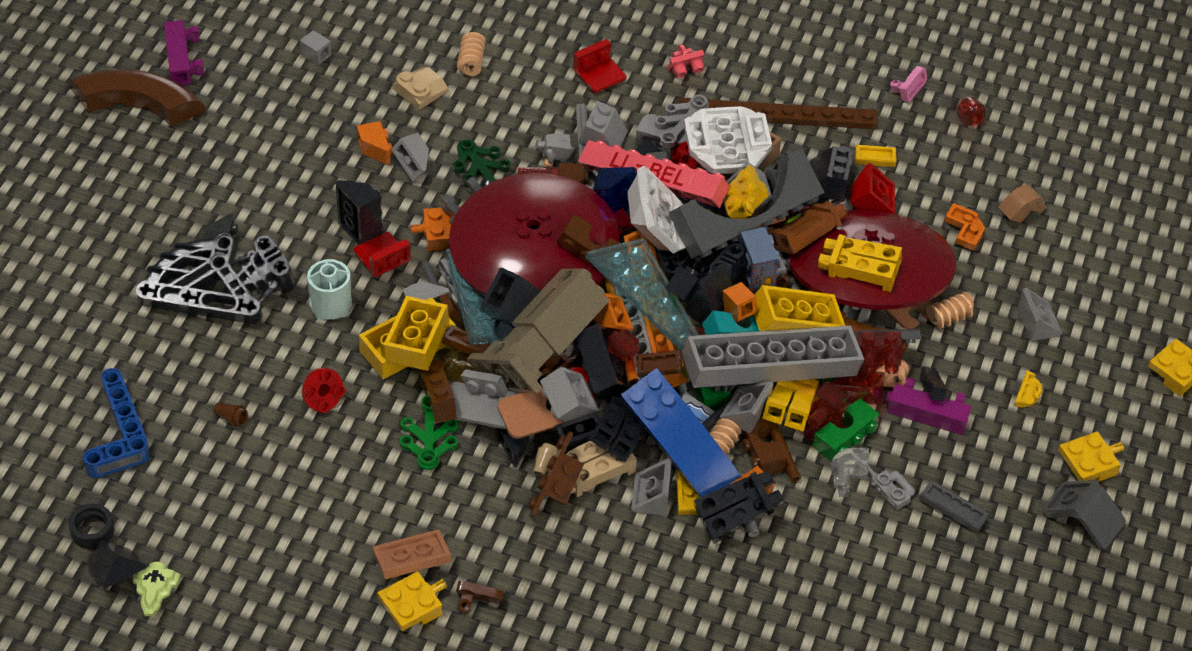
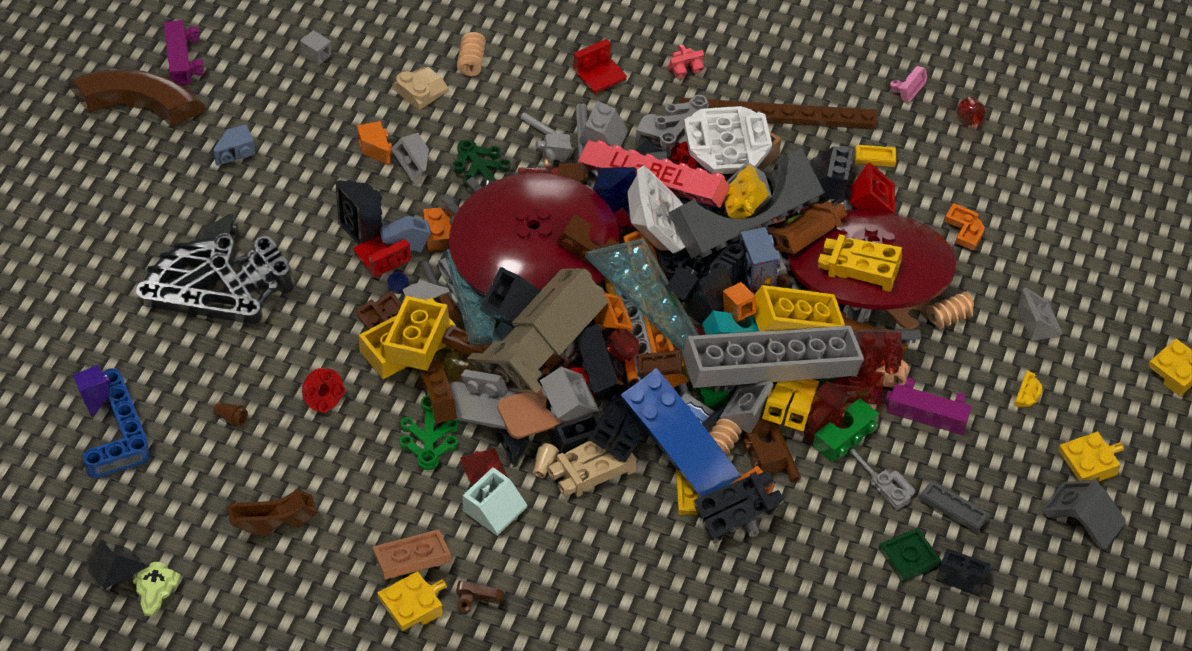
black tyre [69,503,115,549] -> none
light aqua cylinder [307,259,352,320] -> none
reddish brown bracket [528,431,584,517] -> none
light grey slope [631,458,672,516] -> none
clear brick [831,448,870,497] -> none
black piece [919,366,947,401] -> none
medium nougat brick [999,185,1047,223] -> none
none -> dark purple slope [73,365,111,416]
none -> sand blue slope [213,124,255,166]
none -> reddish brown arch [227,489,318,538]
none -> reddish brown slope [355,290,402,329]
none -> sand blue slope [380,216,431,252]
none -> clear blue tile [387,273,409,294]
none -> clear red piece [460,448,508,487]
none -> light aqua slope [463,467,527,536]
none -> light grey bar [520,112,572,144]
none -> dark green tile [878,528,942,583]
none -> black hinge [936,549,991,596]

